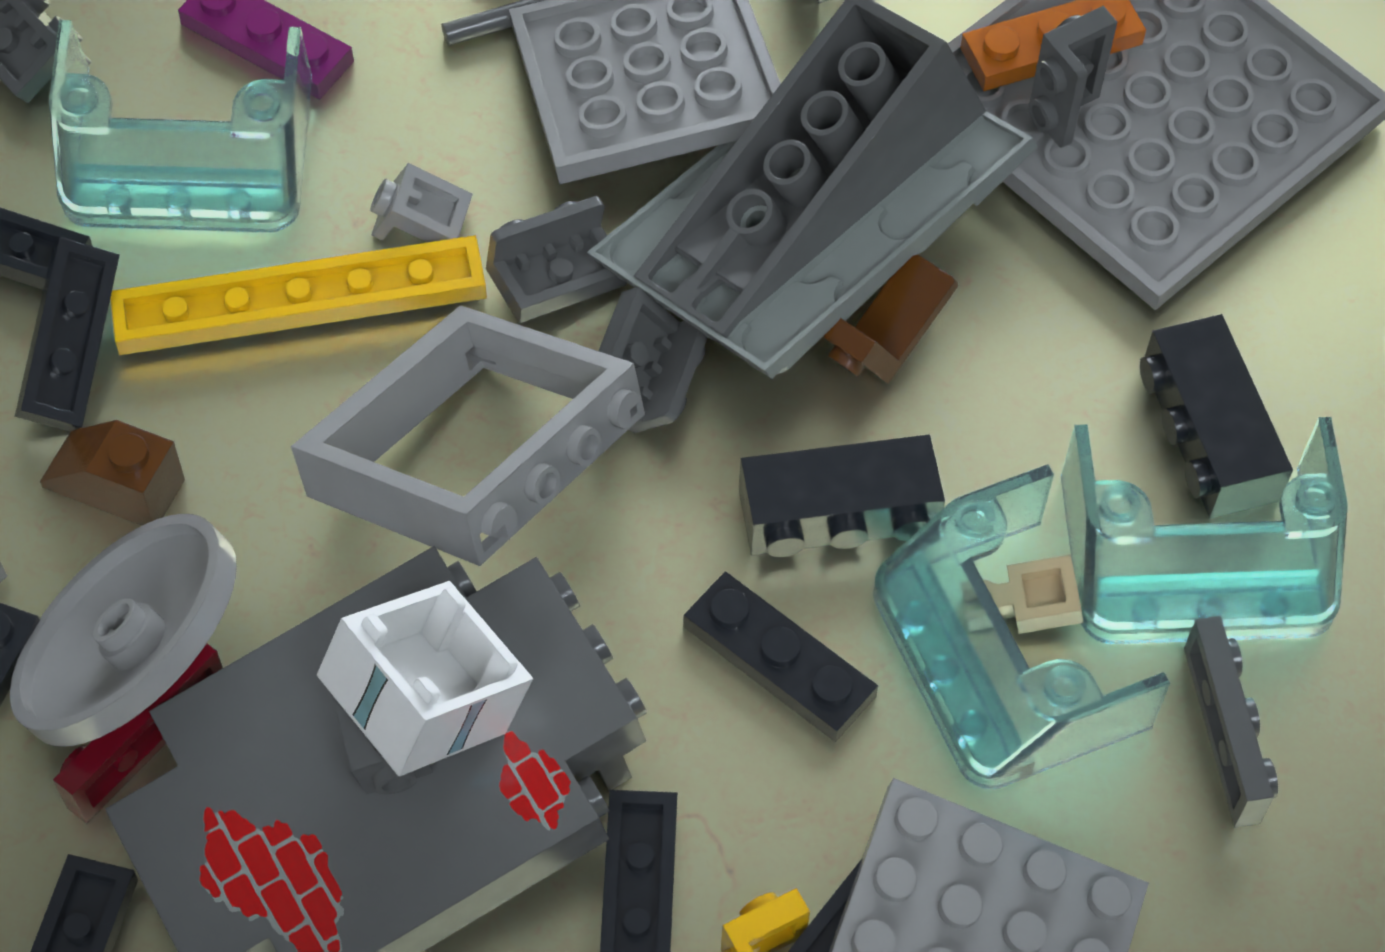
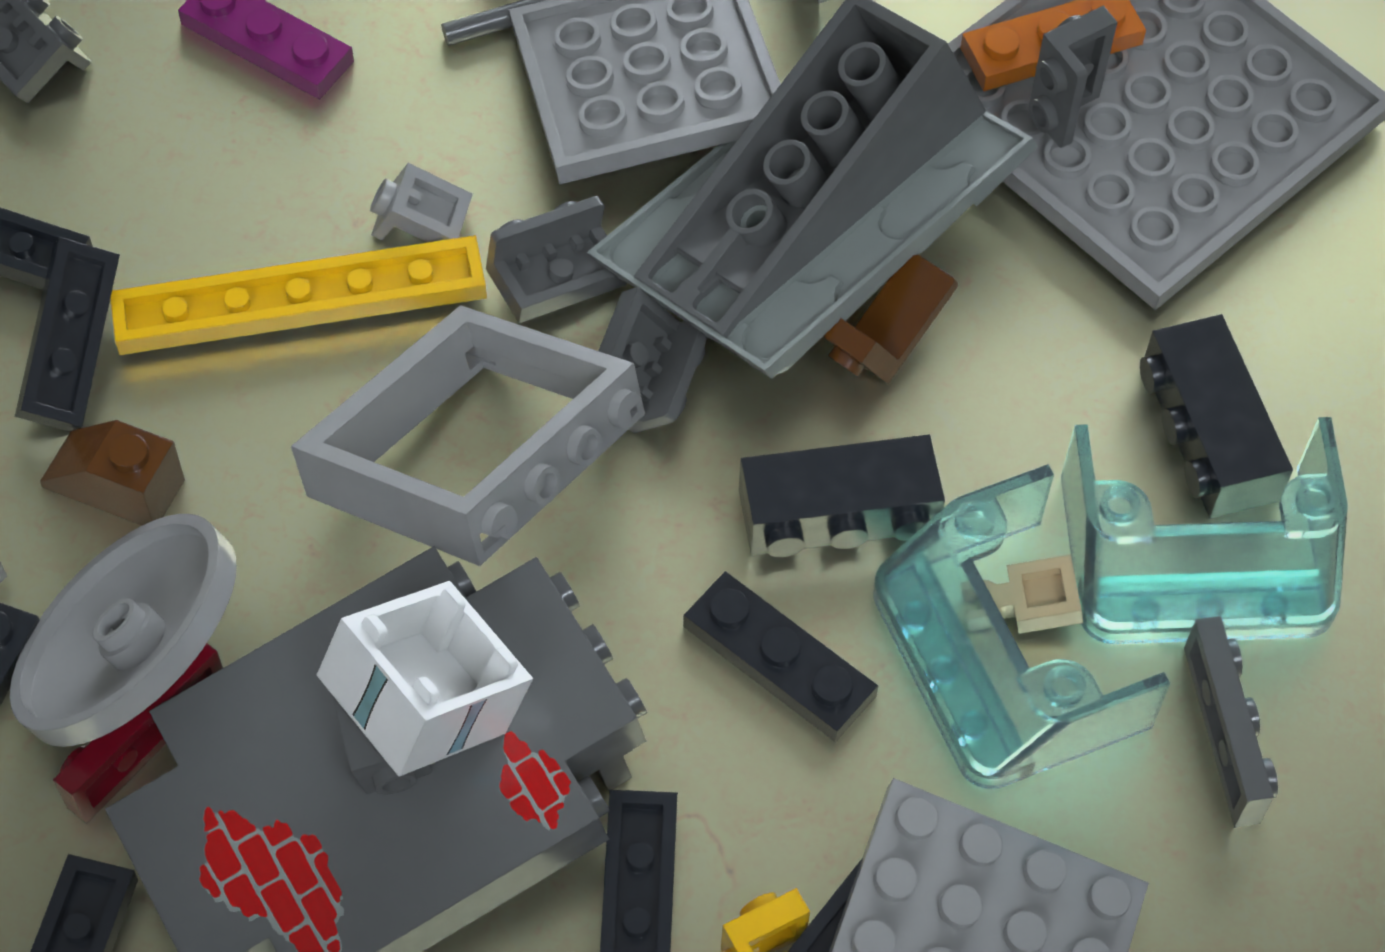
clear light blue windscreen [49,20,312,232] -> none

